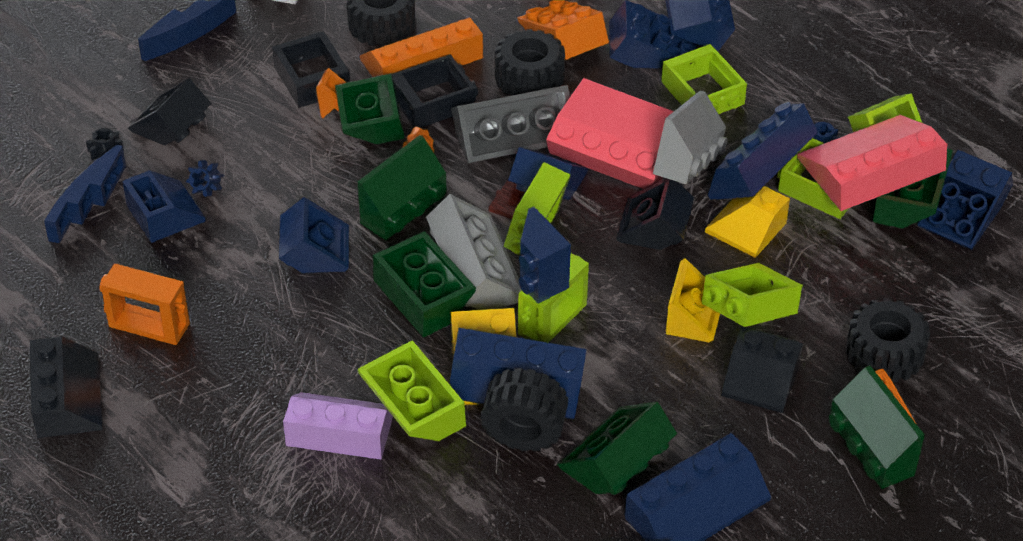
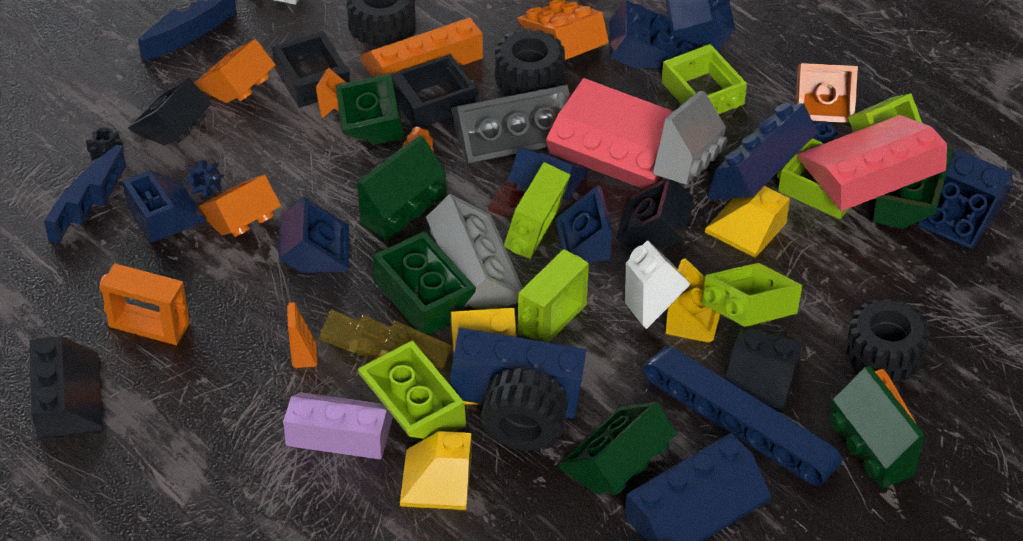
dark blue slope [518,206,571,304] -> none
none -> orange slope [194,38,276,103]
none -> orange slope [198,174,281,237]
none -> orange slope [287,302,318,368]
none -> clear yellow slope [318,309,452,372]
none -> yellow slope [400,431,472,510]
none -> dark blue slope [555,185,612,262]
none -> white slope [625,240,690,329]
none -> dark blue beam [643,345,842,486]
none -> slope [796,63,858,123]

